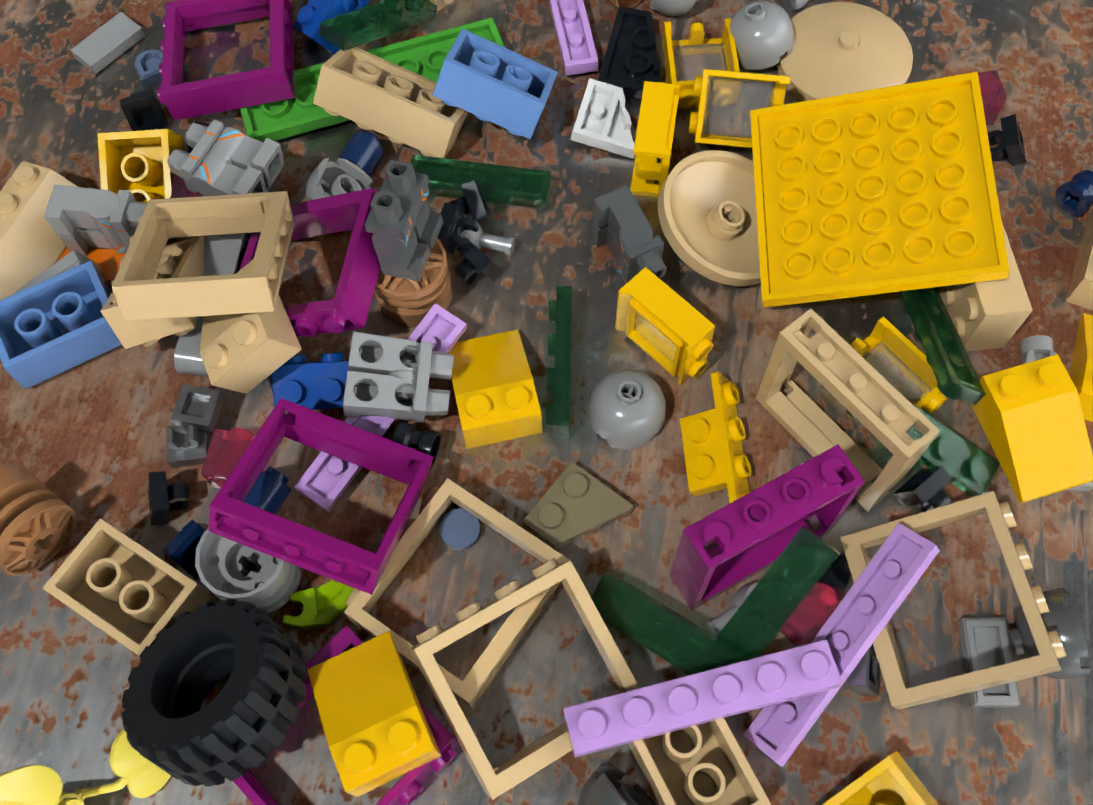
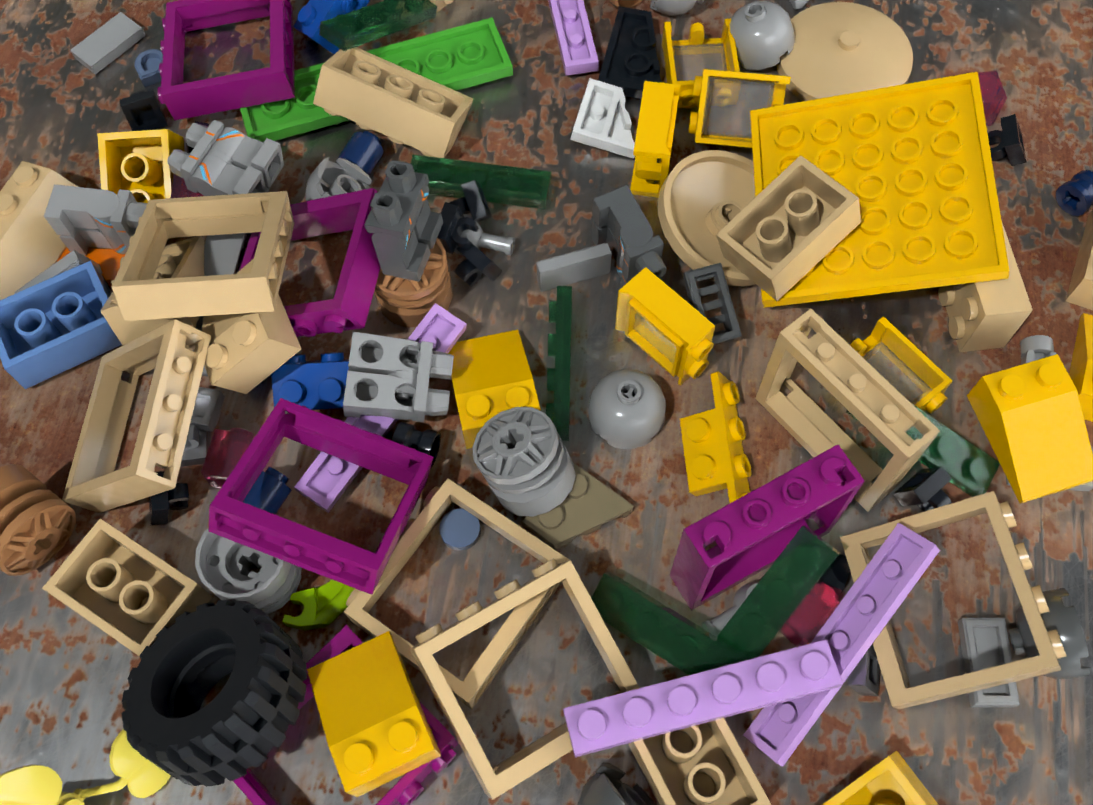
dark blue tile [163,520,206,579] -> none
medium blue brick [432,28,558,139] -> none
clear green plate [900,288,986,405] -> none
none -> tan window [62,319,211,513]
none -> light grey wheel [472,407,576,517]
none -> light grey tile [536,243,612,292]
none -> dark grey slope [683,263,742,345]
none -> tan brick [716,155,861,301]

